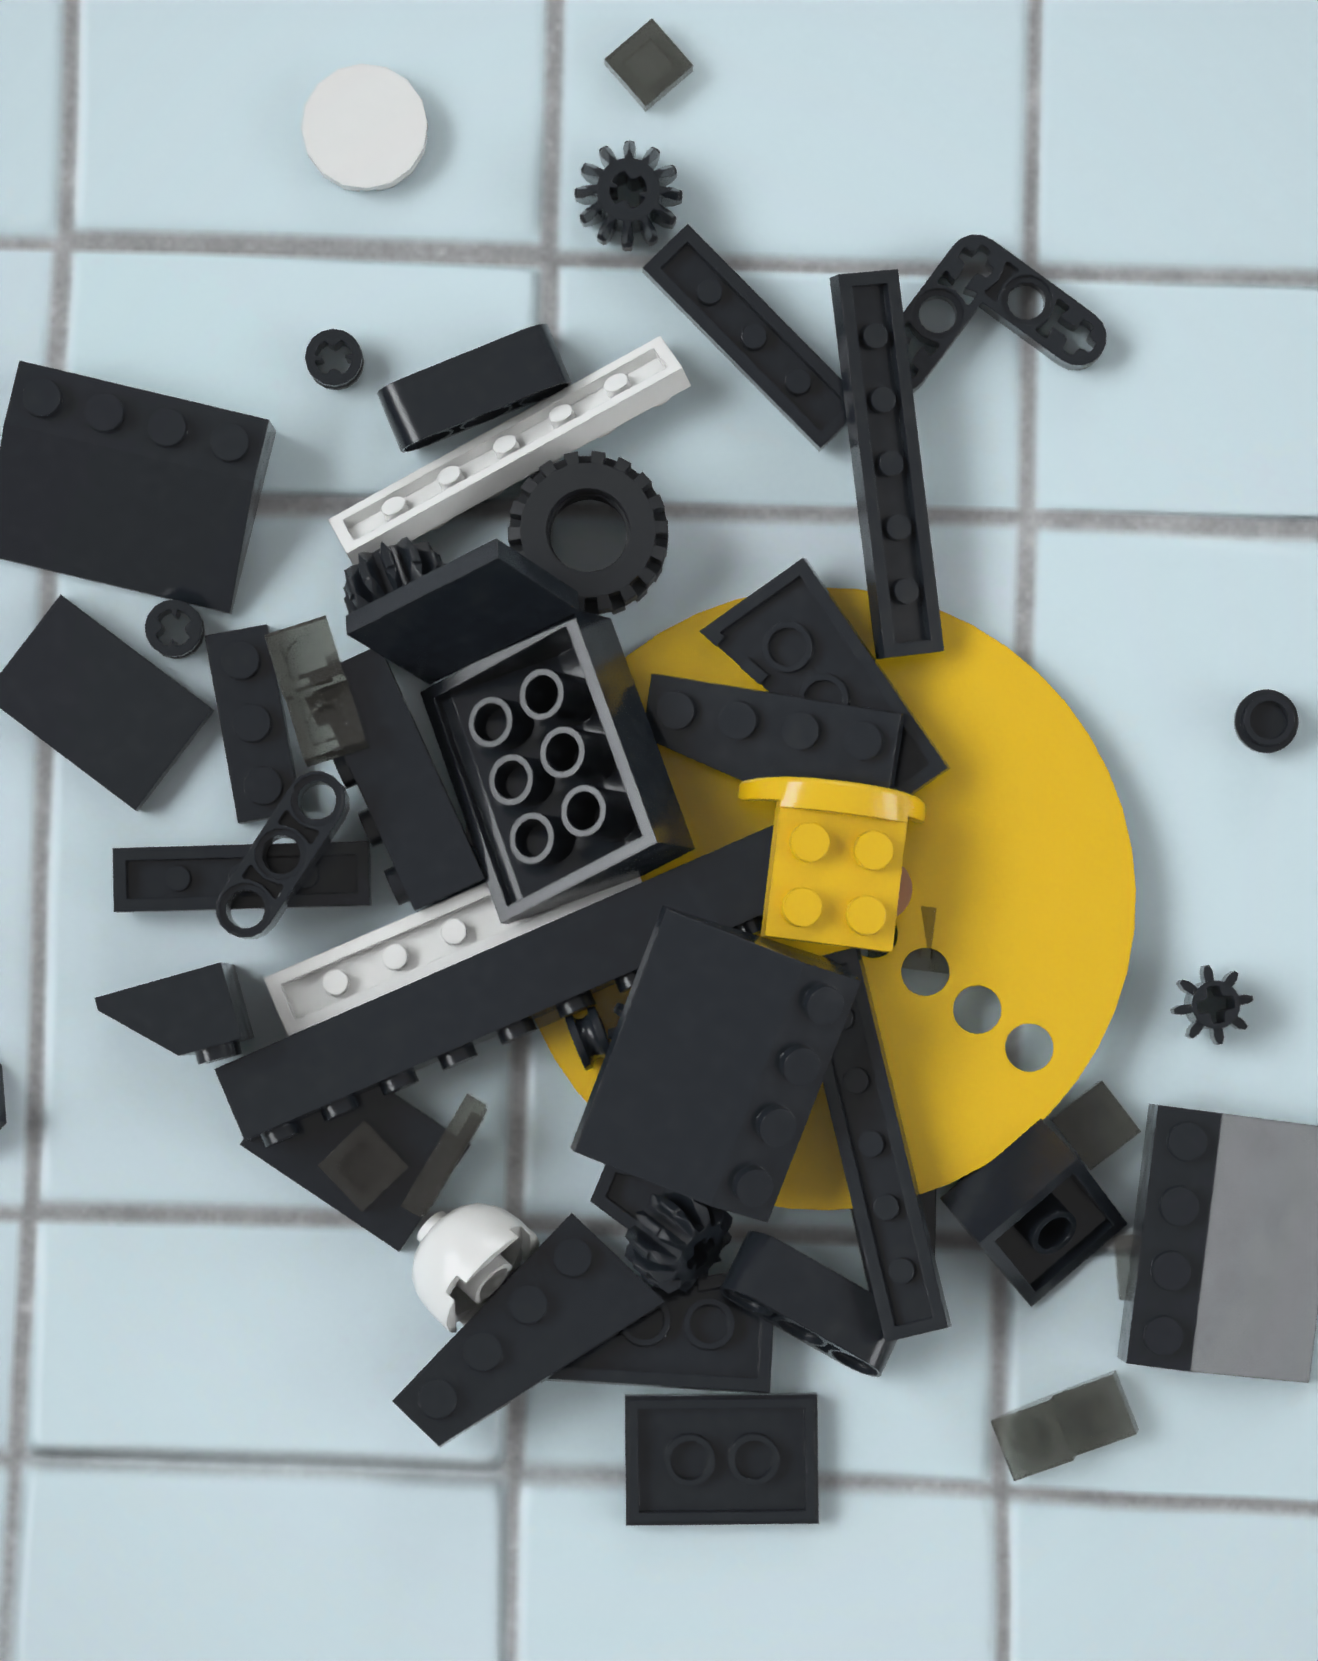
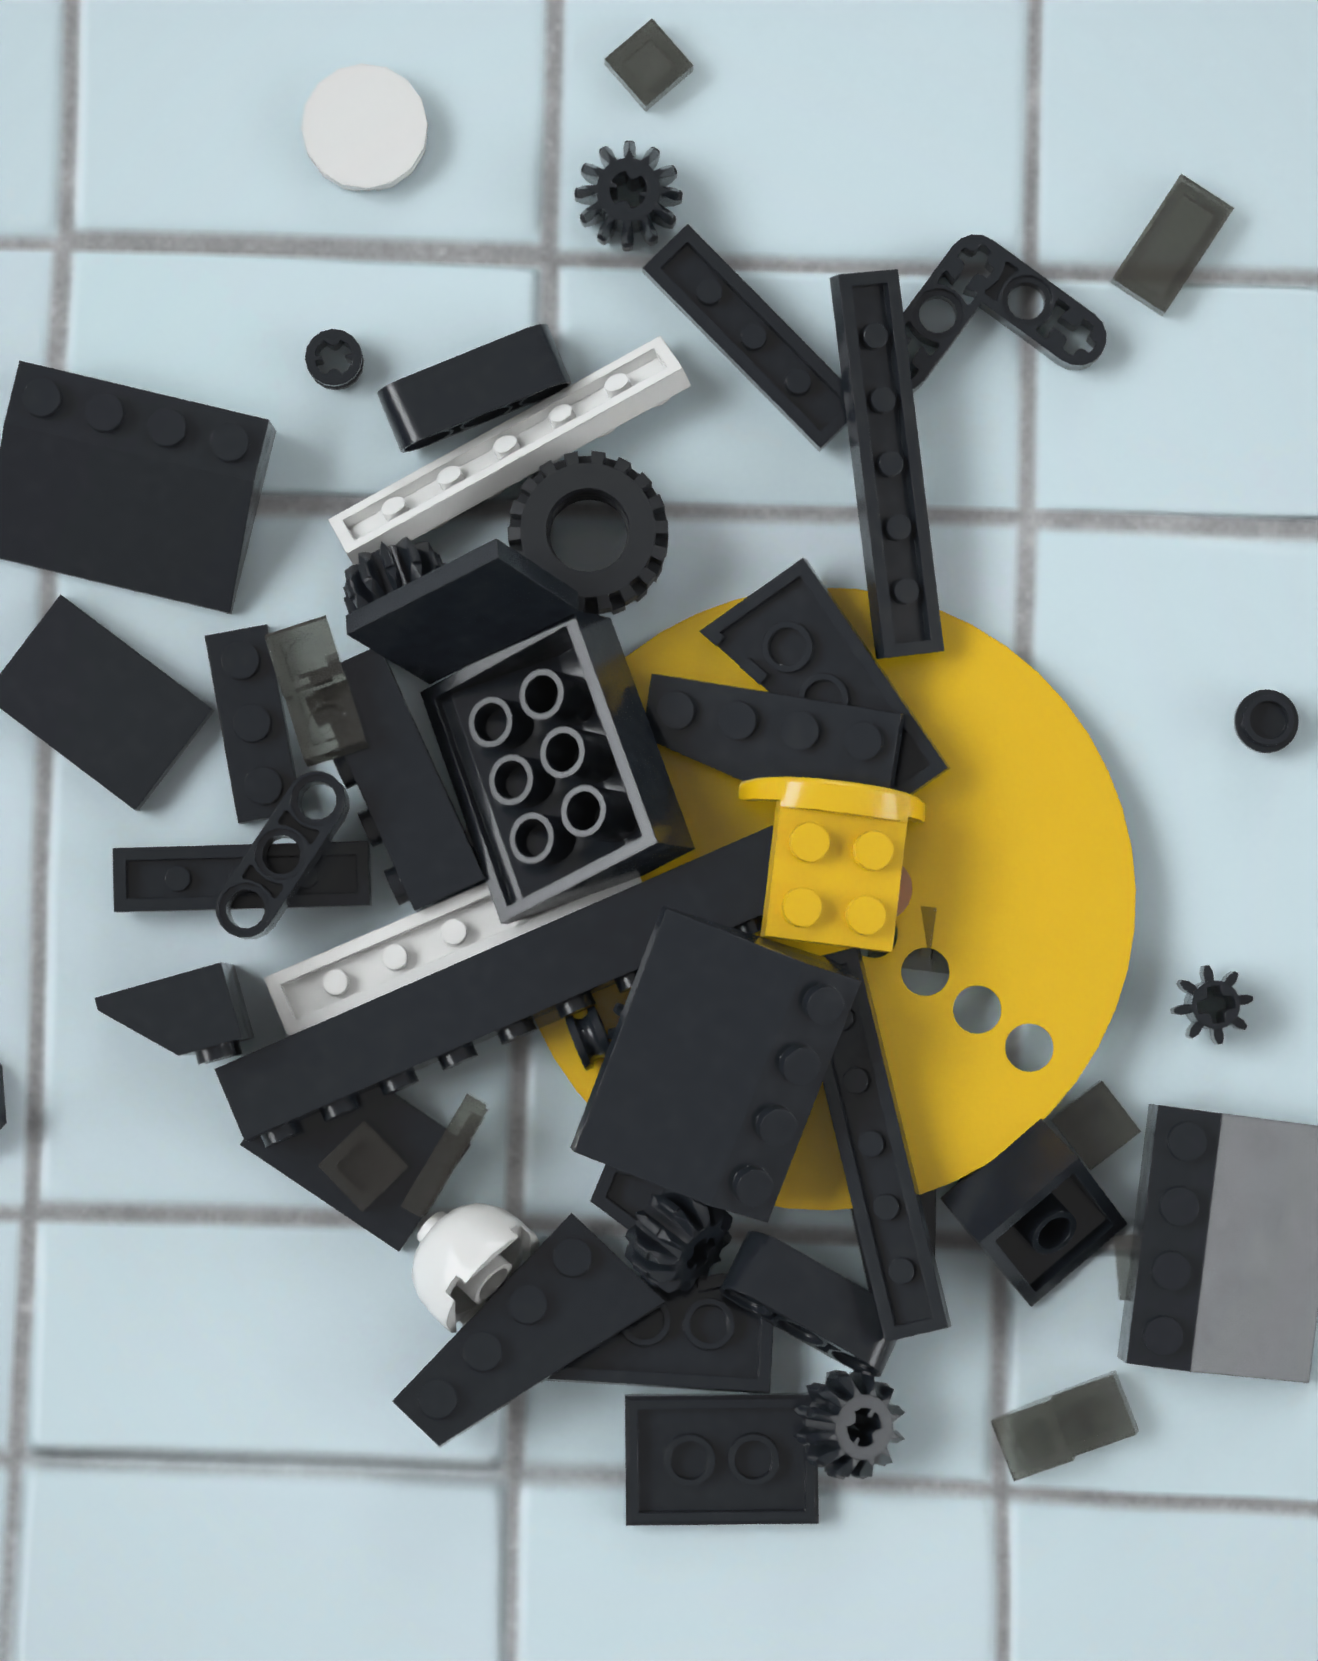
black bush [145,599,205,659] -> none
none -> black gear [793,1369,905,1480]
none -> clear smoke tile [1110,174,1234,317]

